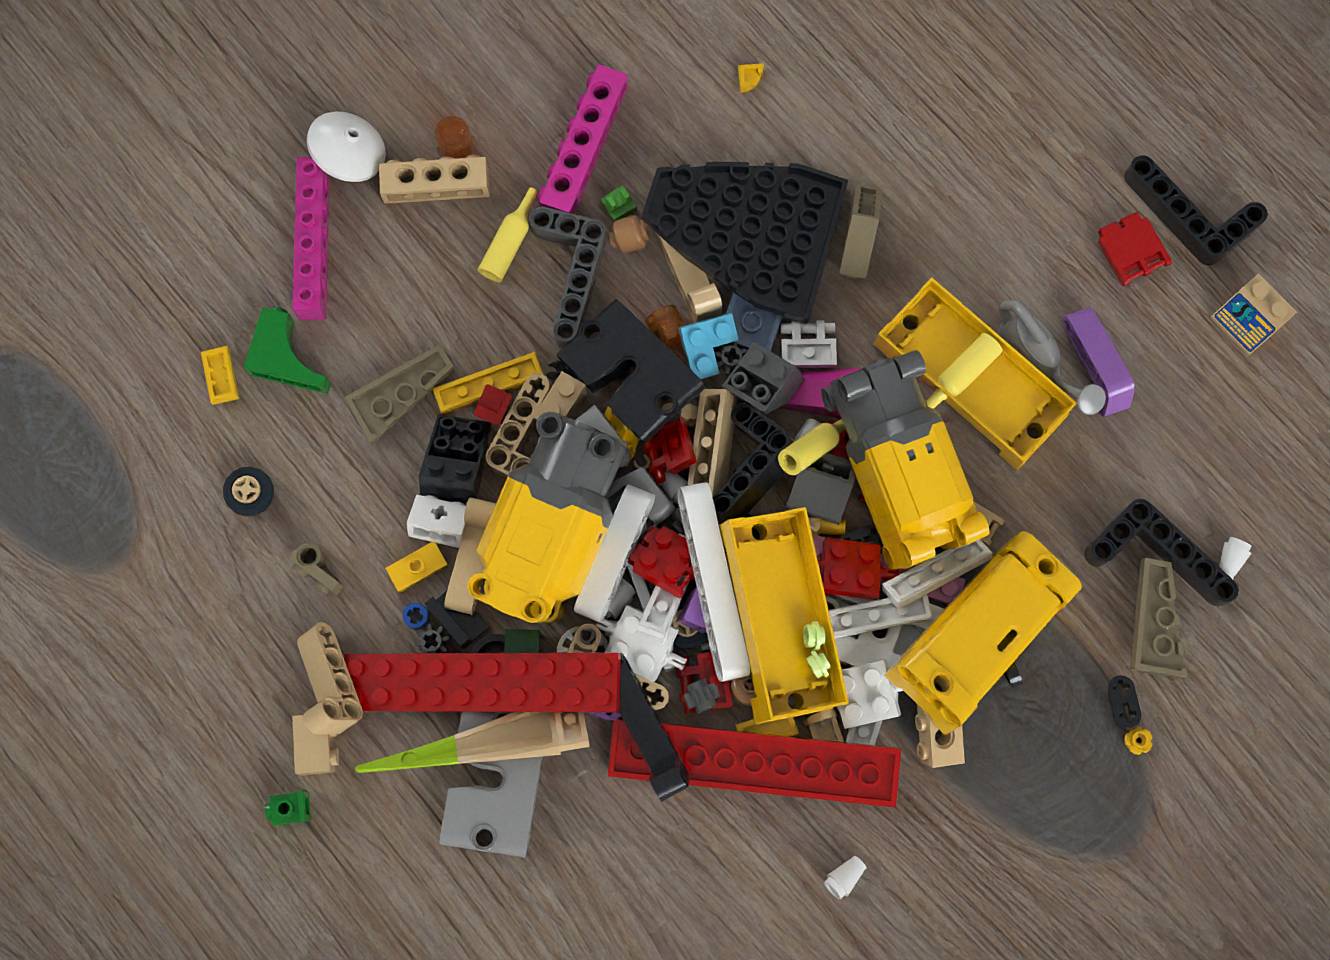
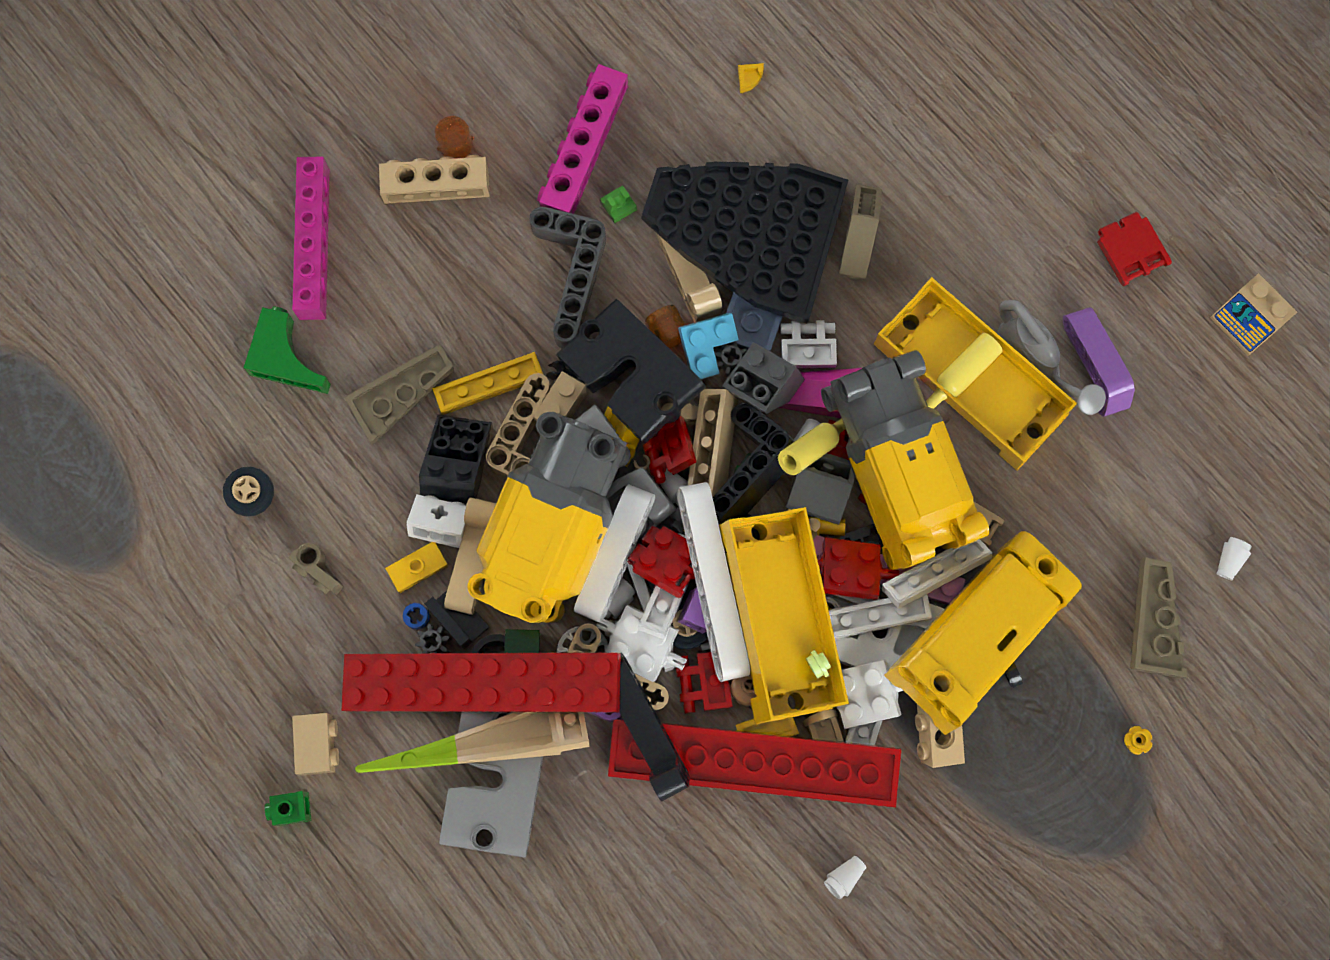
yellow plate [201,346,240,405] -> none
tan beam [297,622,363,734] -> none
white dish [307,111,386,182] -> none
red panel [473,384,512,426] -> none
light yellow piece [477,187,539,283] -> none
medium nougat head [609,215,650,254] -> none
dark grey gear [684,679,720,714] -> none
yellowish green plate [803,621,825,650] -> none
black beam [1084,499,1239,607] -> none
black beam [1108,675,1141,731] -> none
black beam [1124,155,1268,266] -> none

